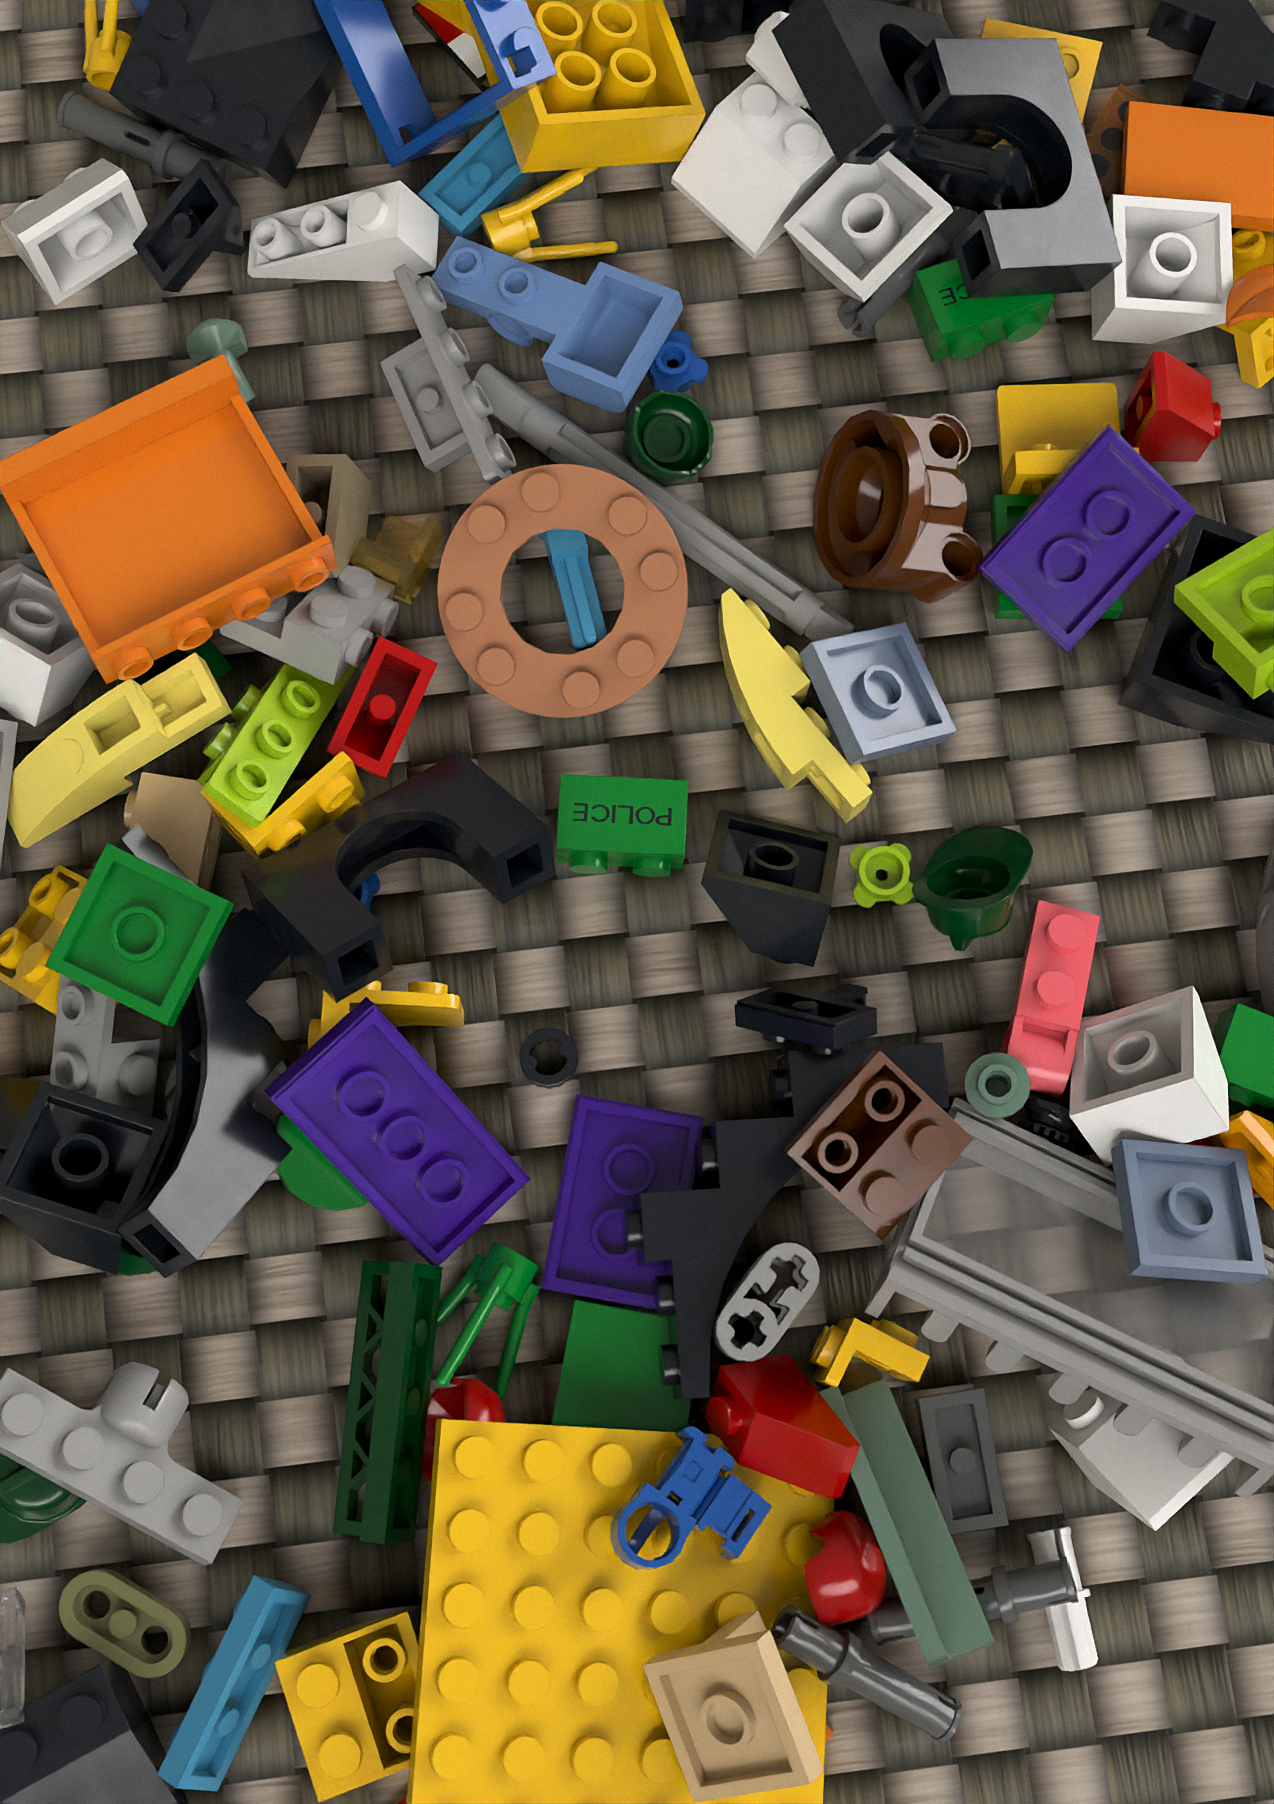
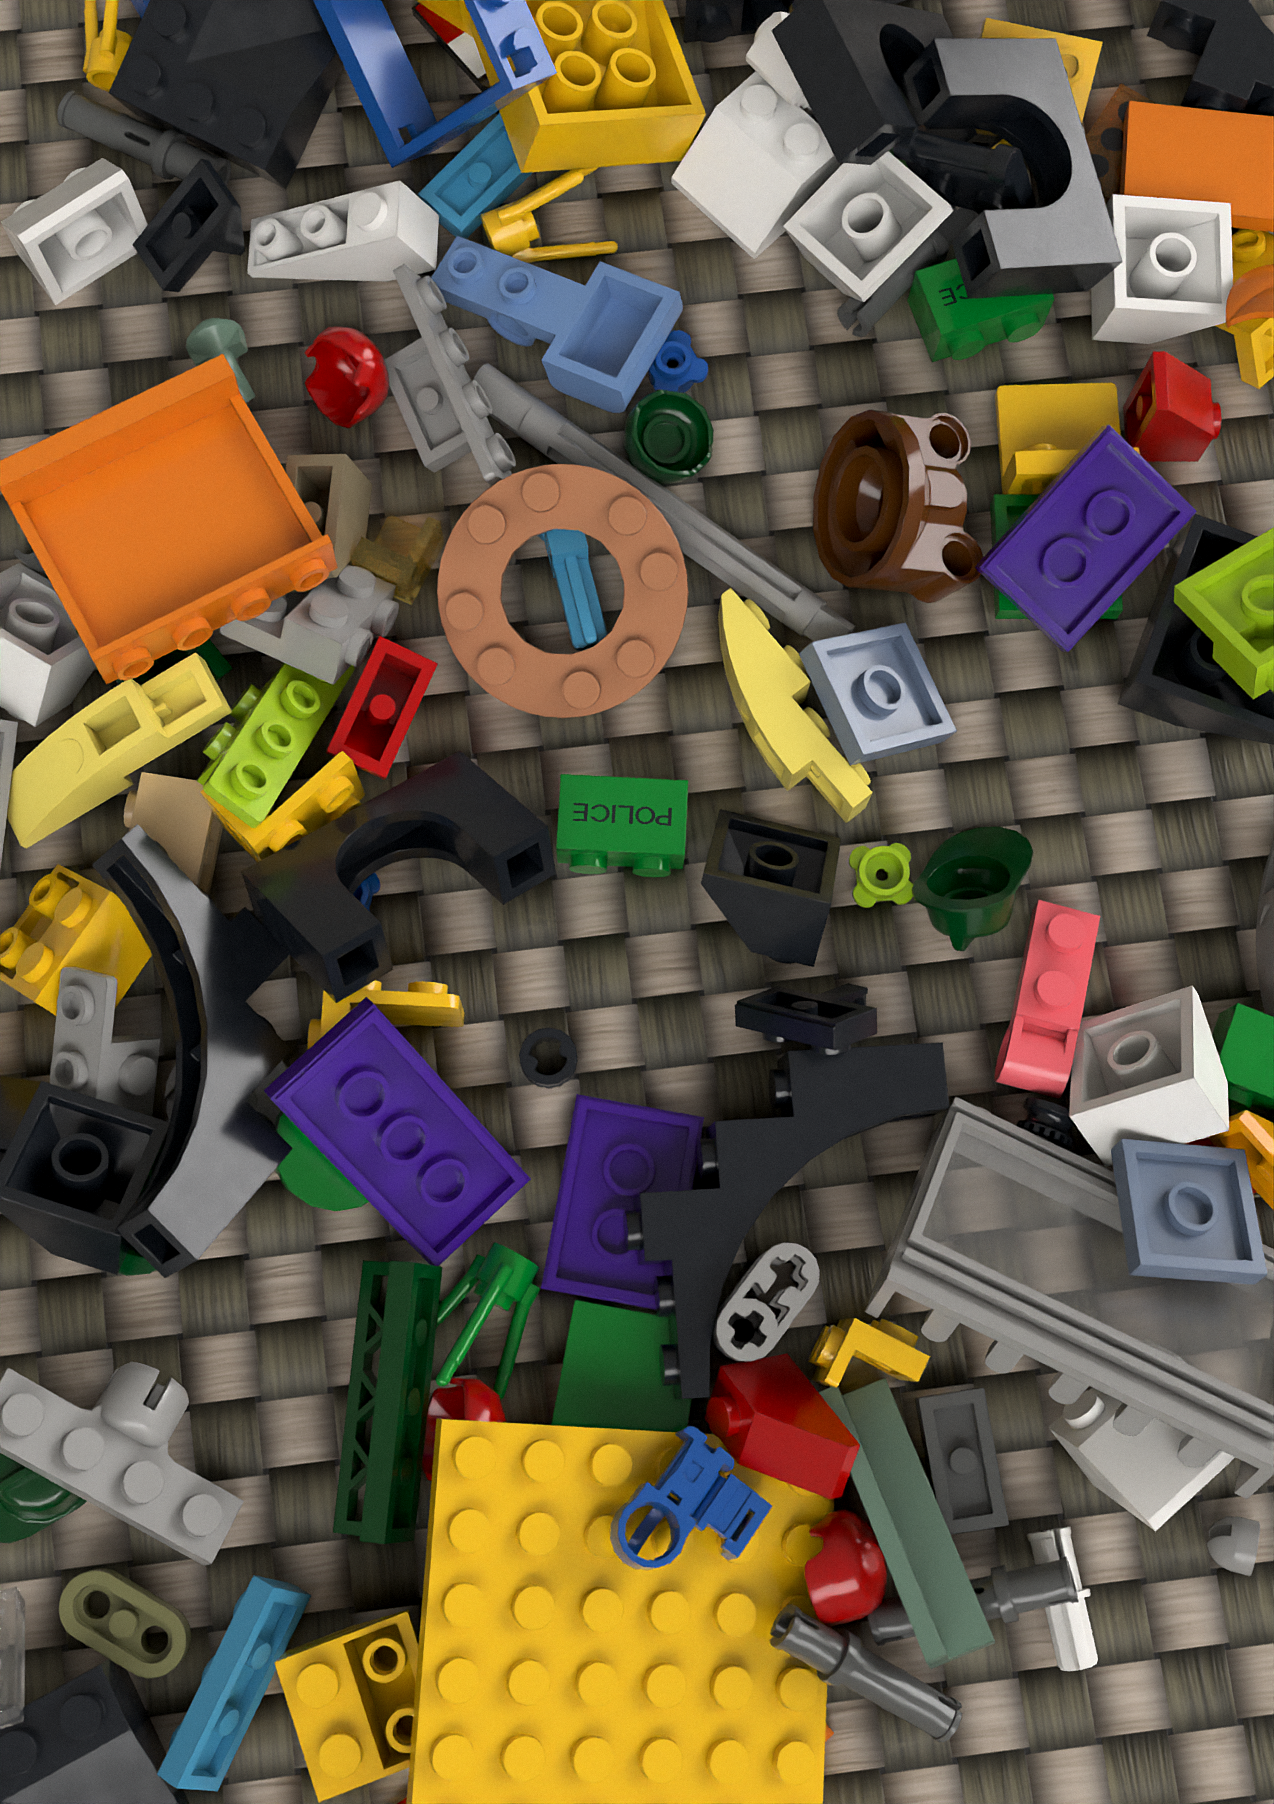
green plate [45,843,234,1027] -> none
tan bracket [643,1610,824,1803] -> none
reddish brown slope [783,1048,973,1240] -> none
sand green plate [964,1052,1030,1122] -> none
none -> red hair [305,326,390,429]
none -> light grey hinge [1207,1516,1260,1576]

